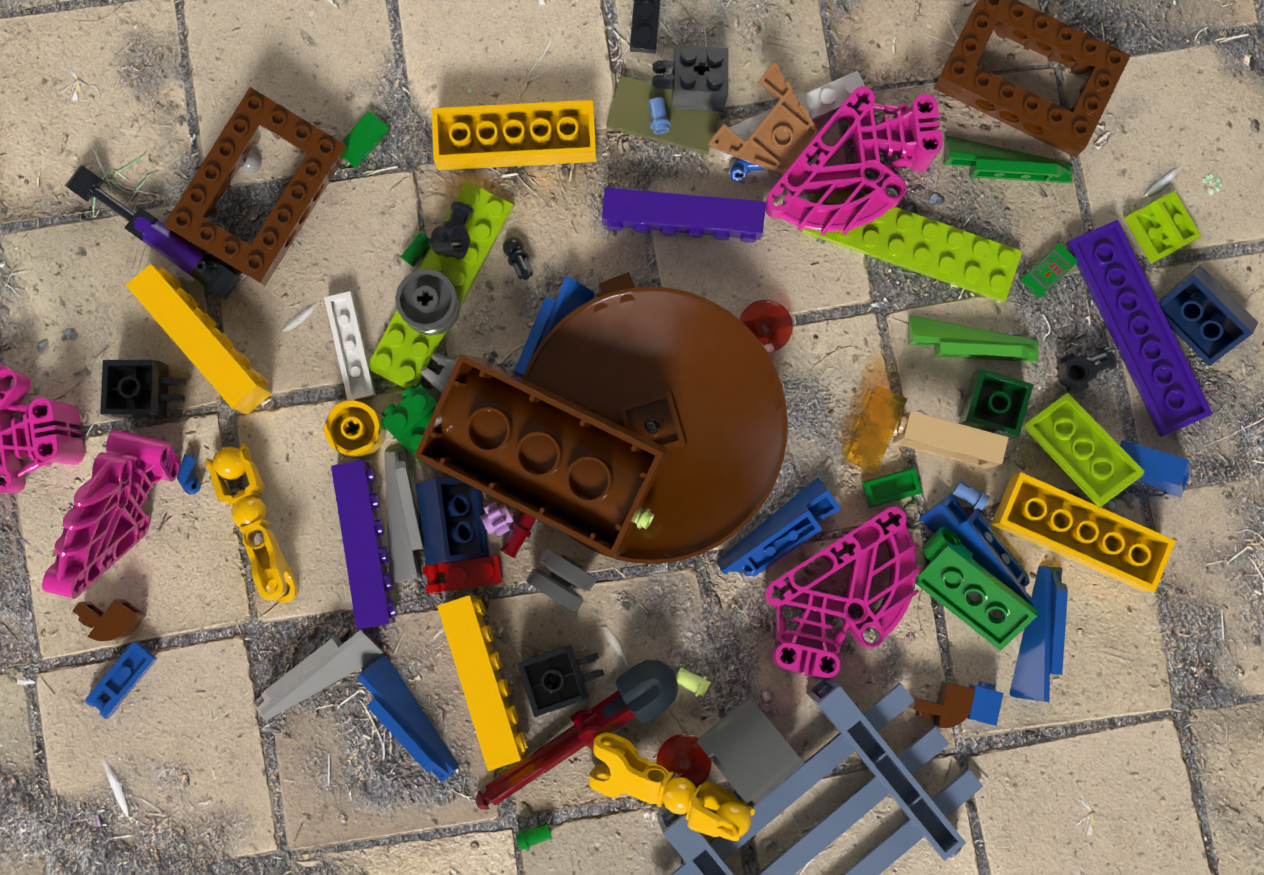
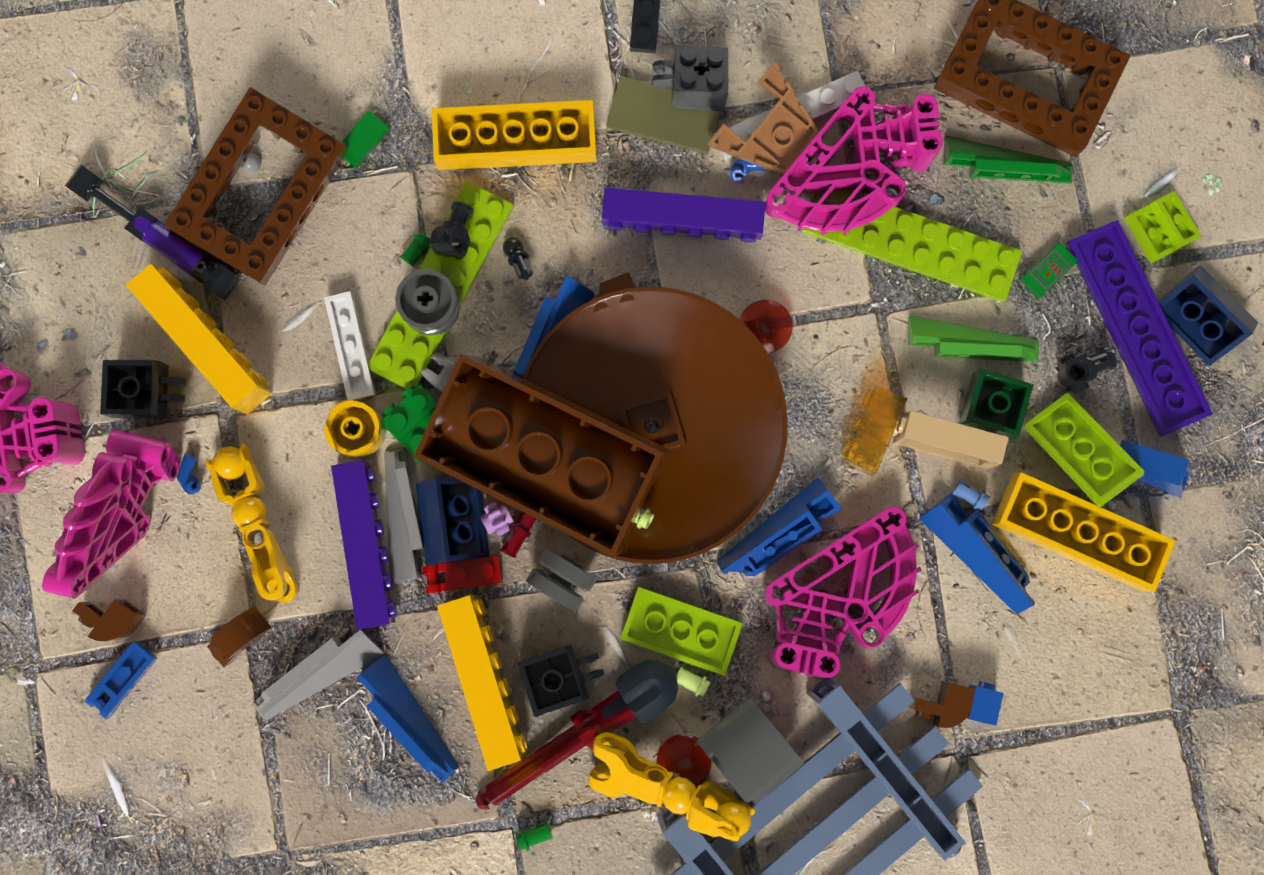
medium blue pin [648,97,671,134] -> none
green tile [861,467,923,508] -> none
green hinge [915,527,1038,651] -> none
blue wedge [1010,566,1068,702] -> none
none -> reddish brown brick [207,606,271,668]
none -> lime plate [620,587,743,676]

